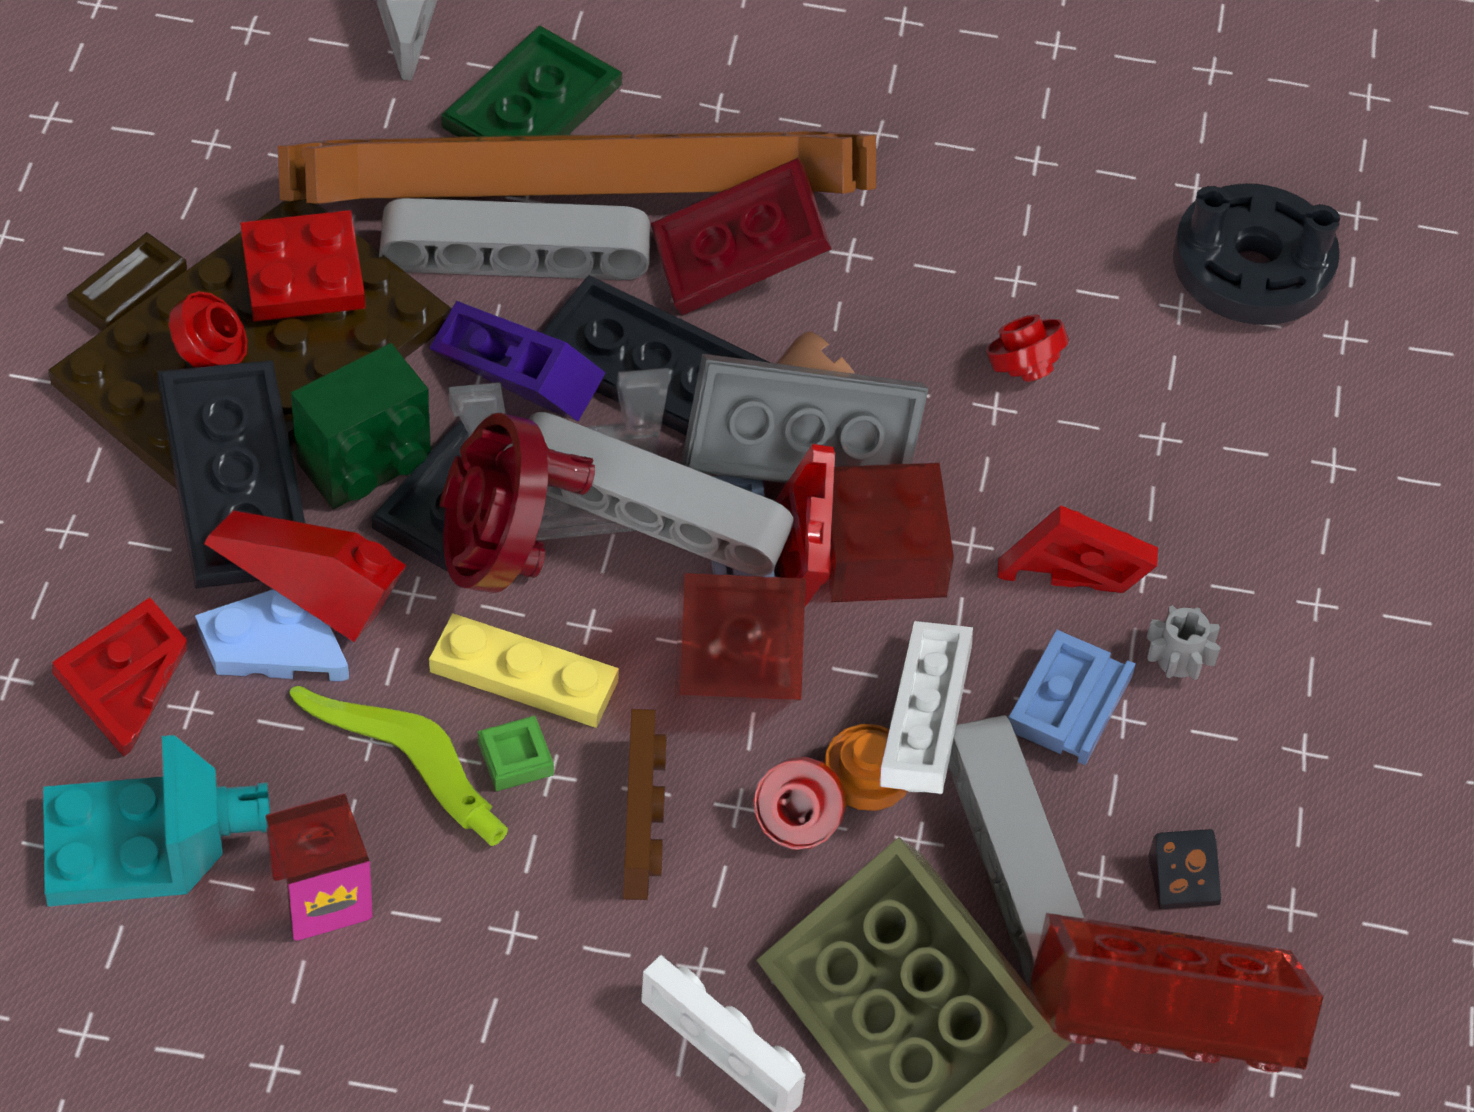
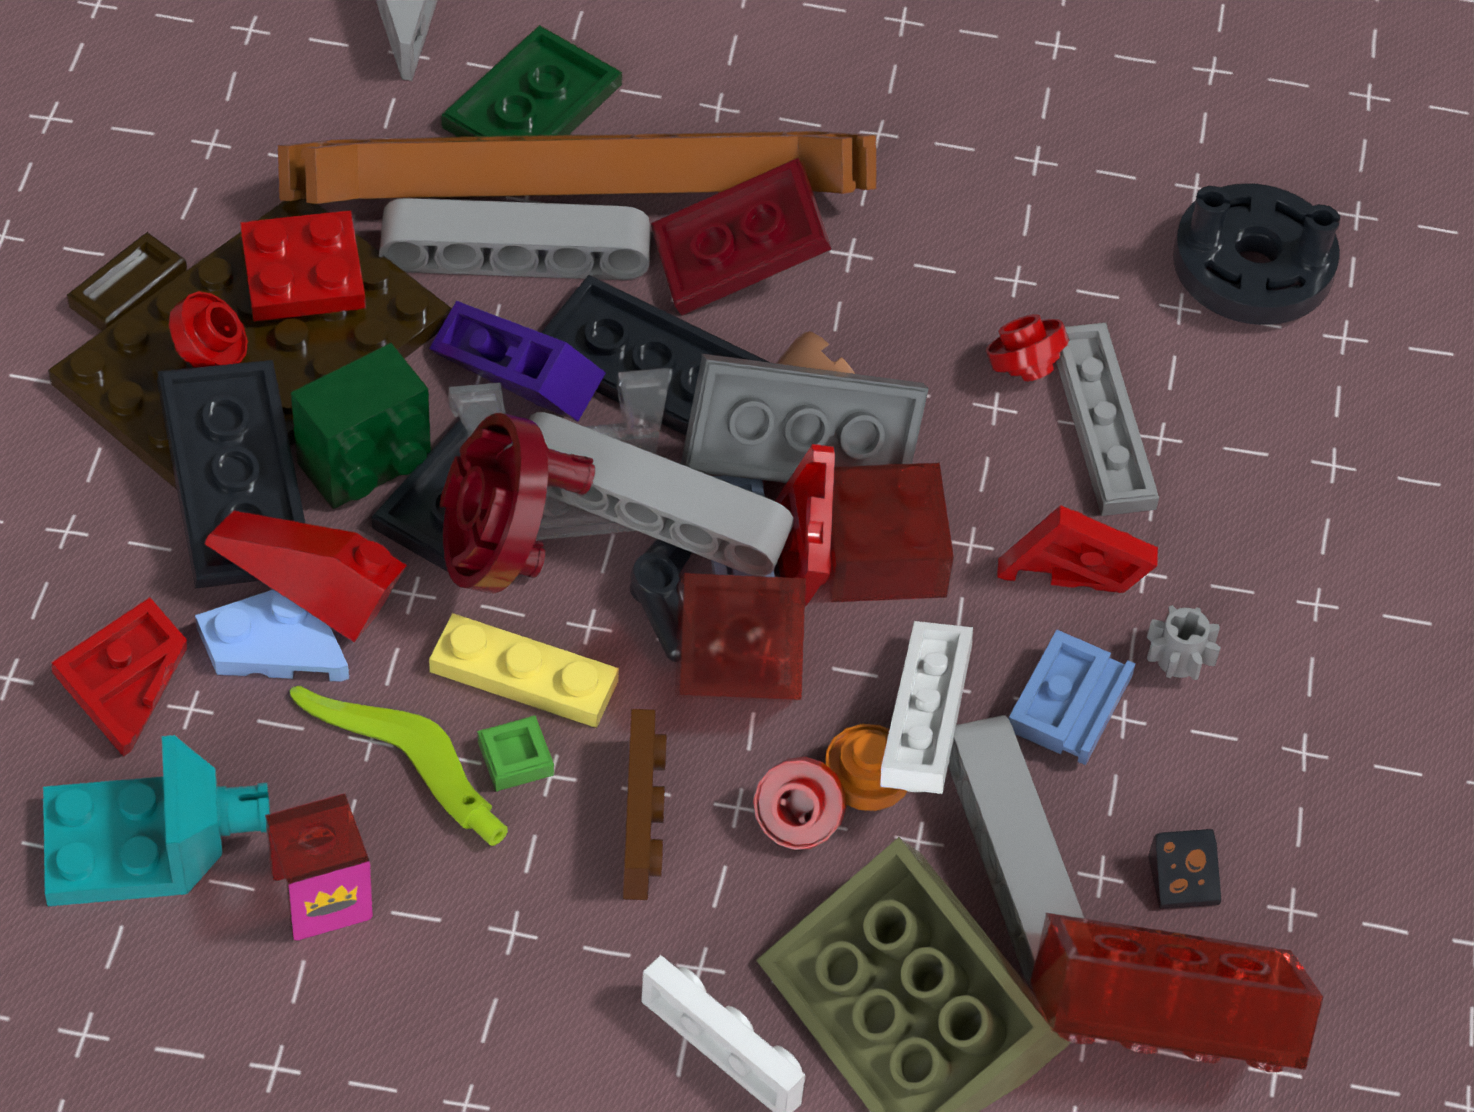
none -> black piece [630,539,697,664]
none -> light grey tile [1056,323,1159,516]

